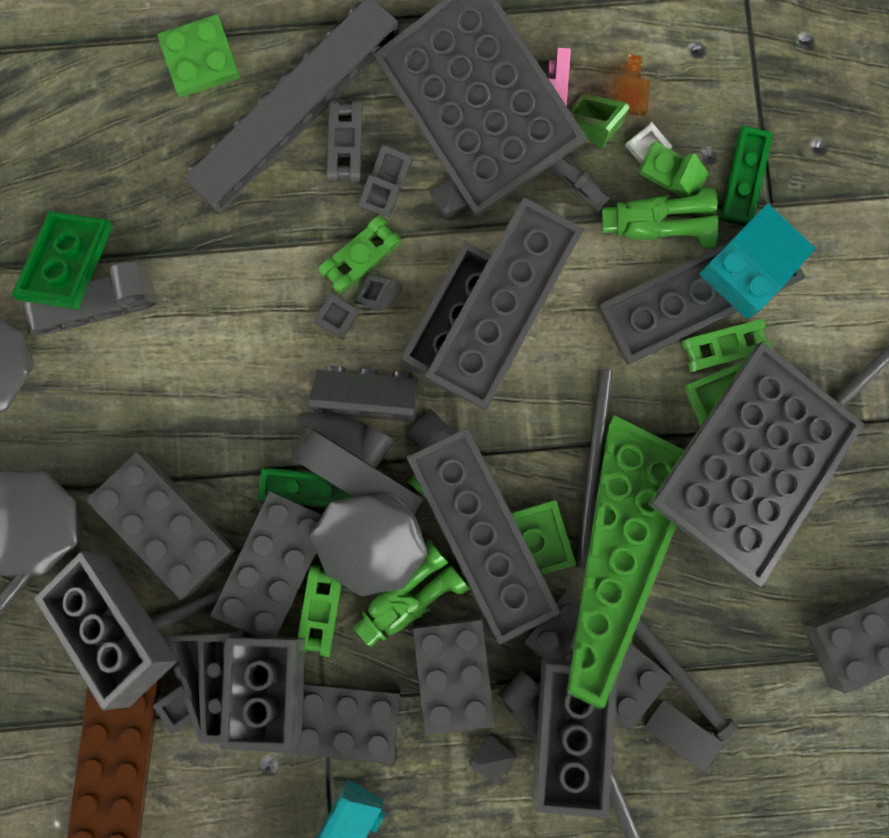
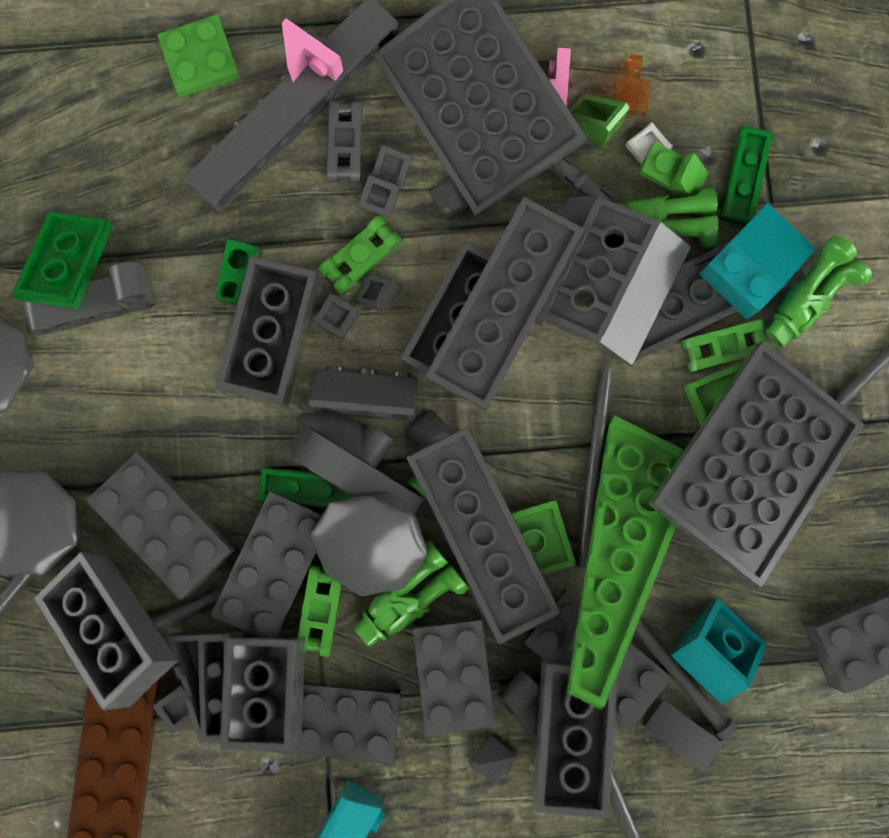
none -> dark grey brick [215,256,321,407]
none -> green leg [216,239,263,305]
none -> bright pink slope [282,18,343,82]
none -> dark grey slope [534,196,691,366]
none -> teal slope [671,598,768,704]
none -> bright green piece [766,235,872,348]

